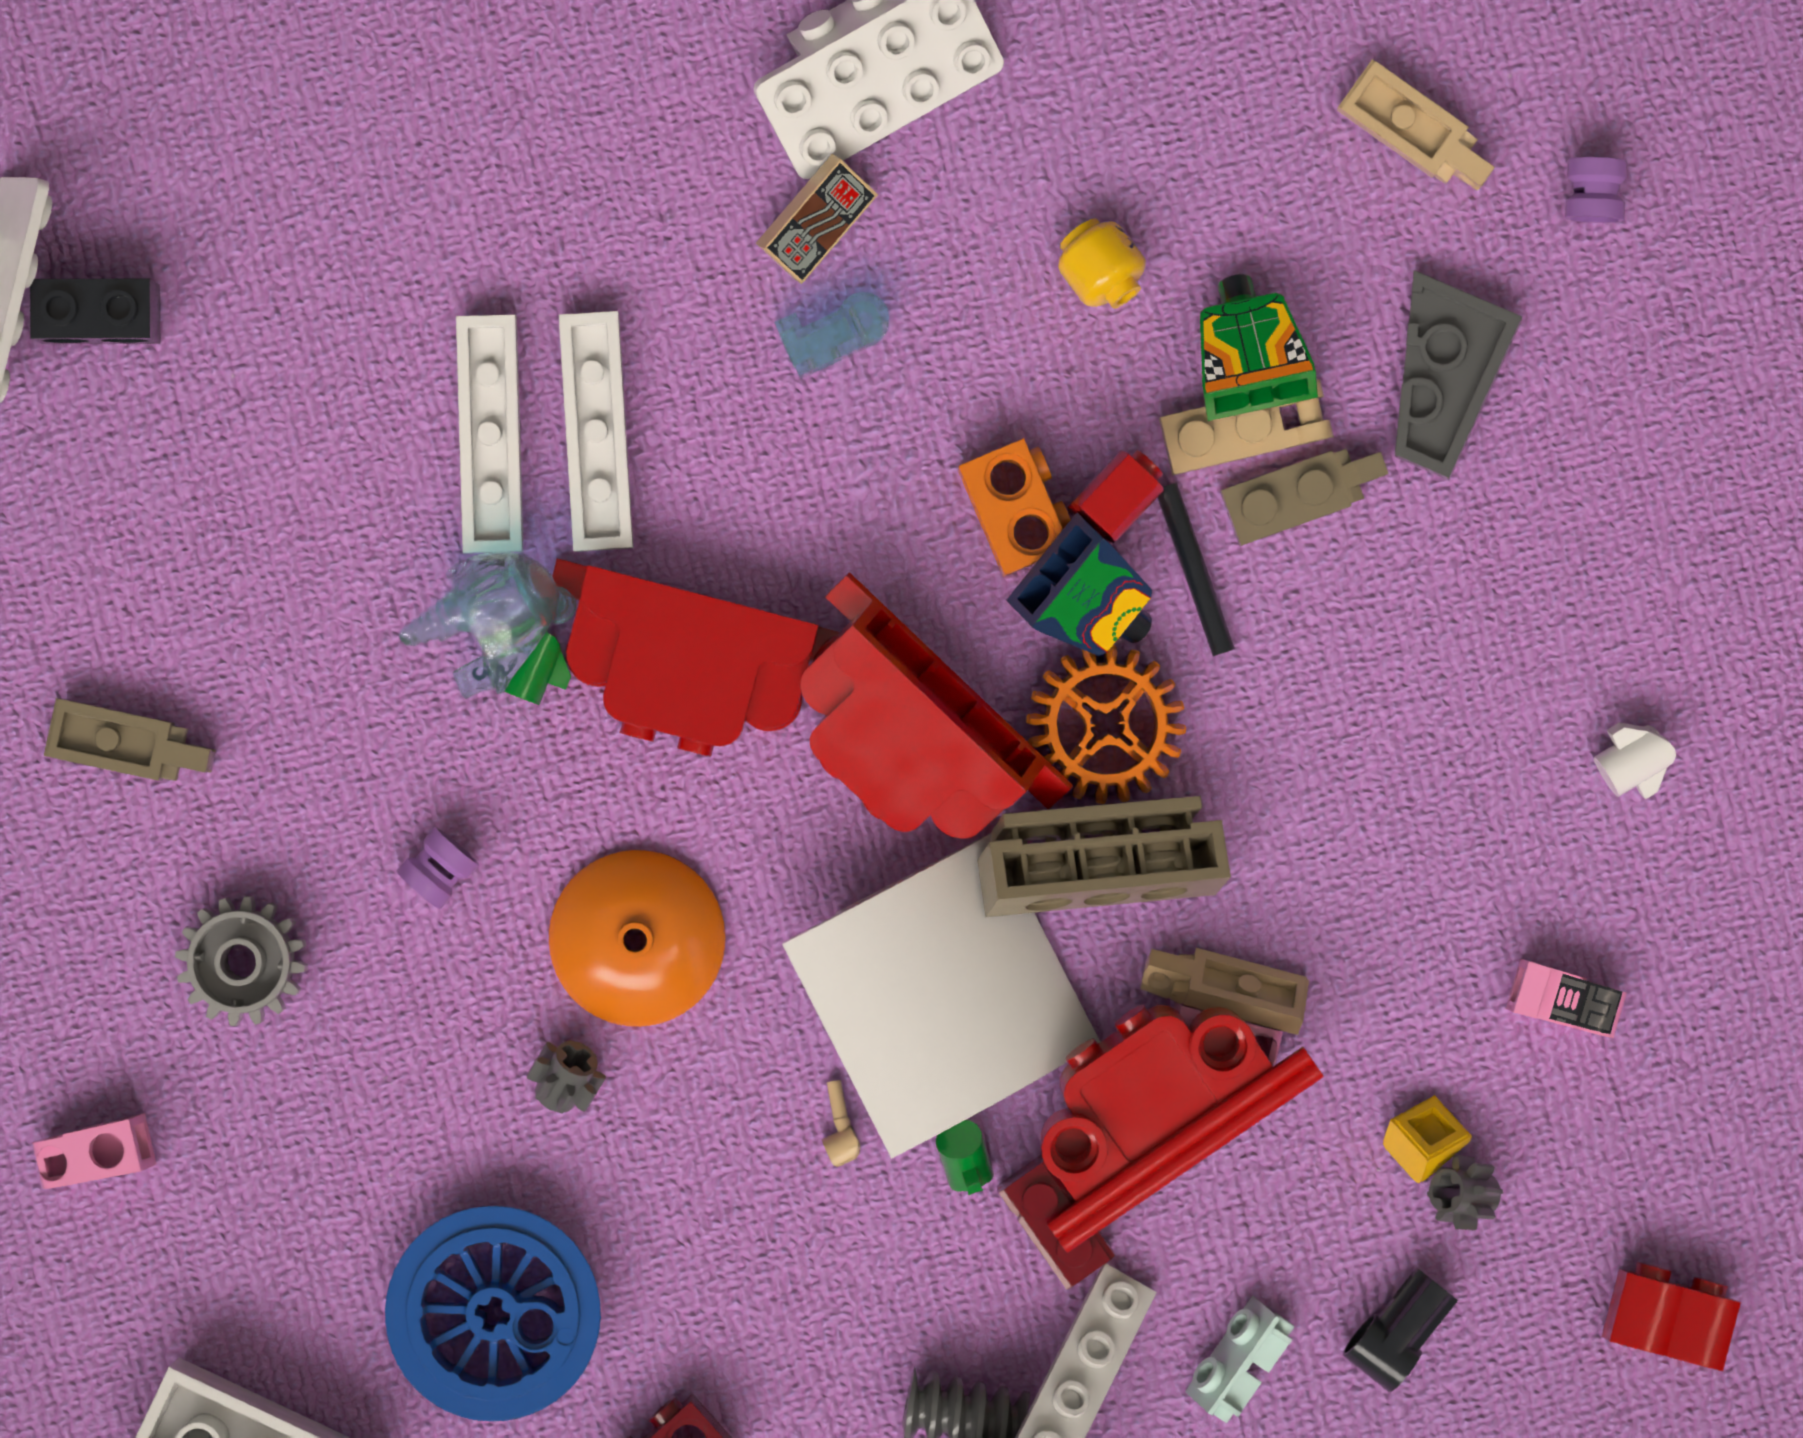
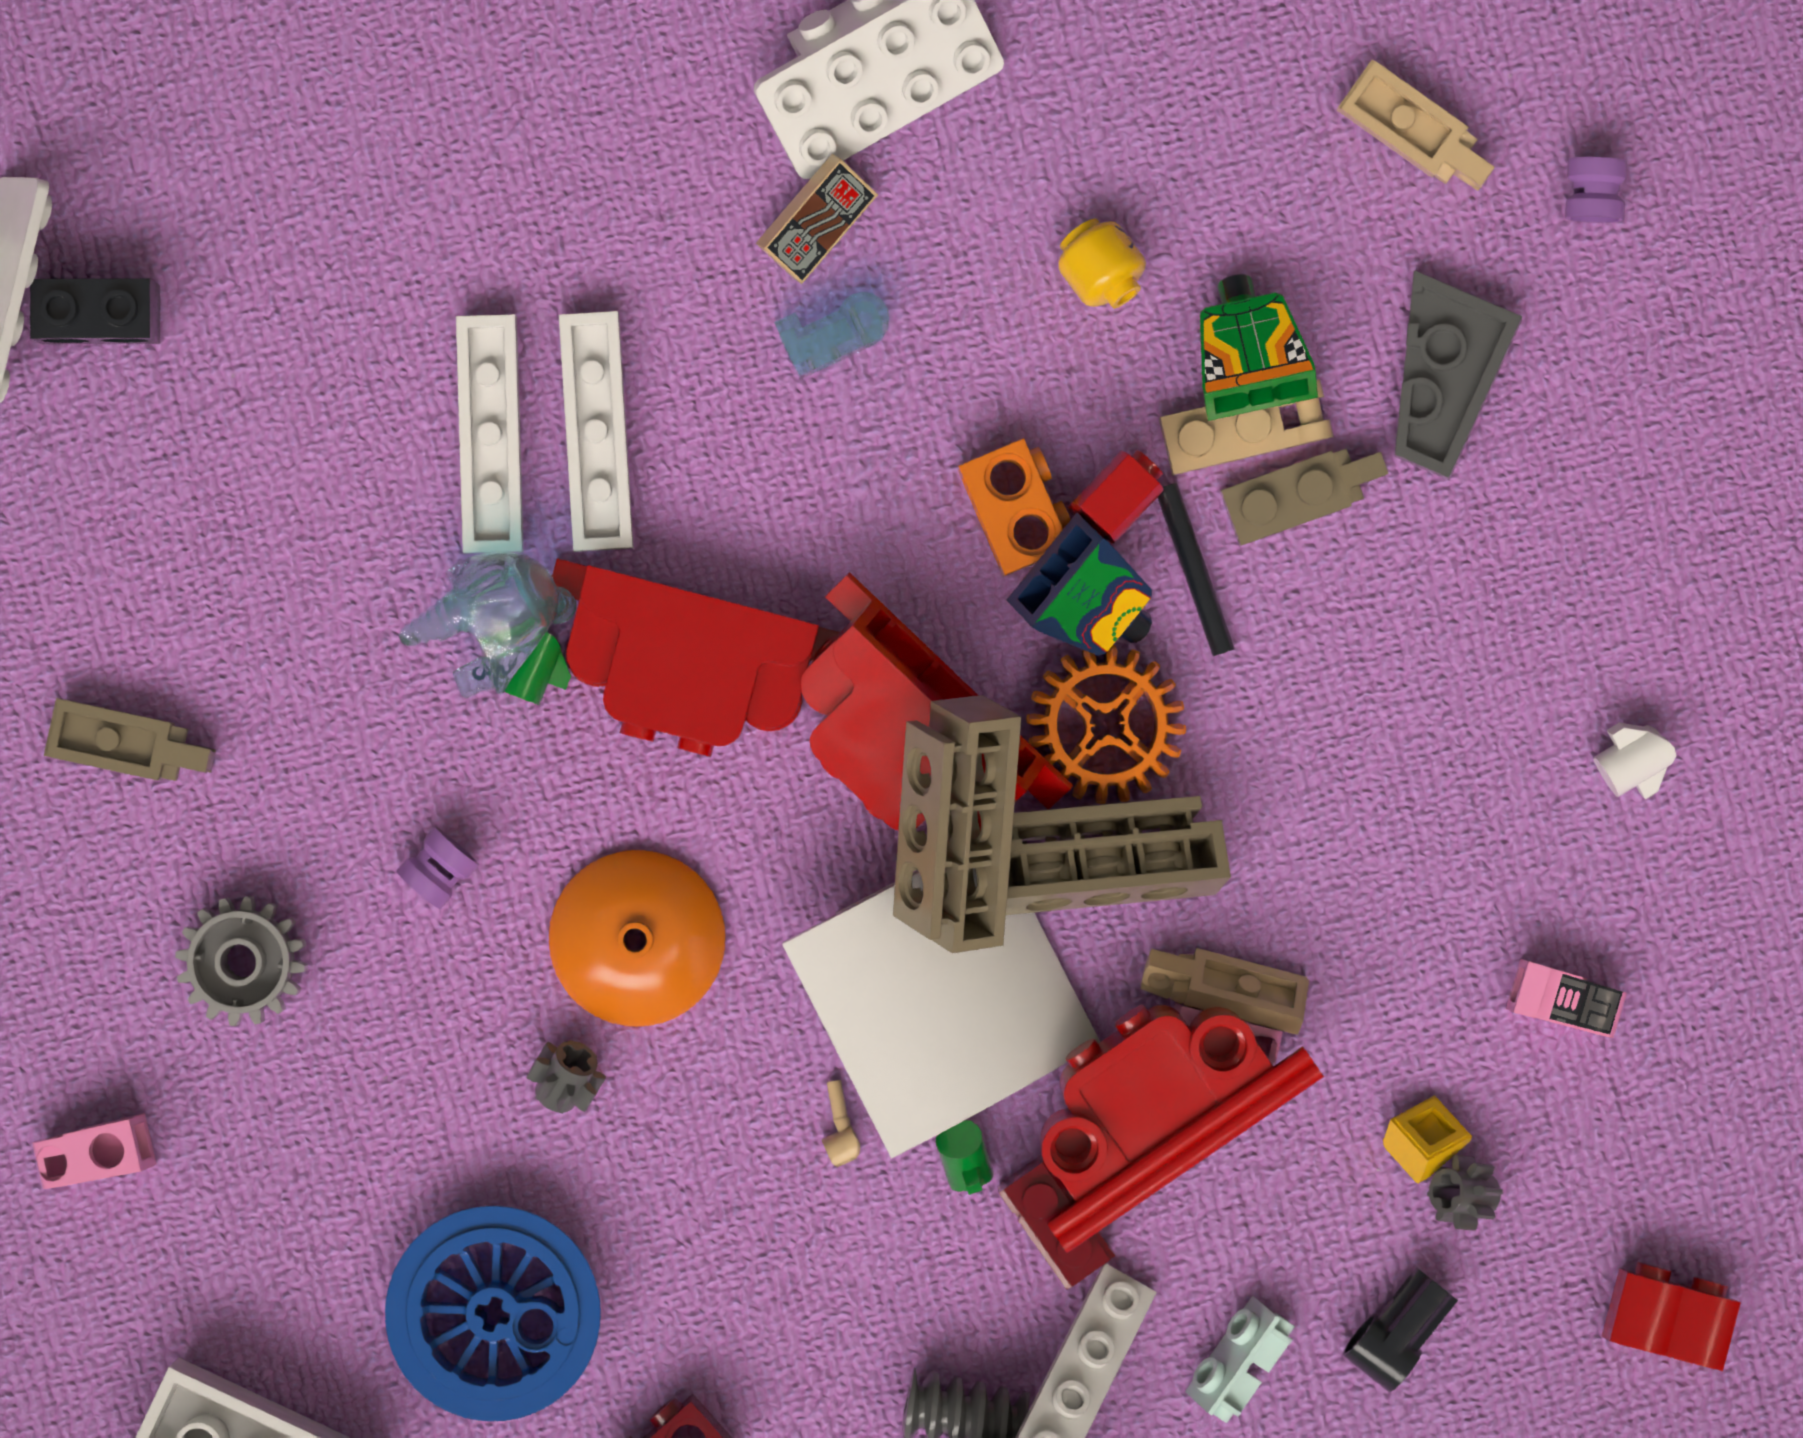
none -> dark tan brick [893,695,1021,953]

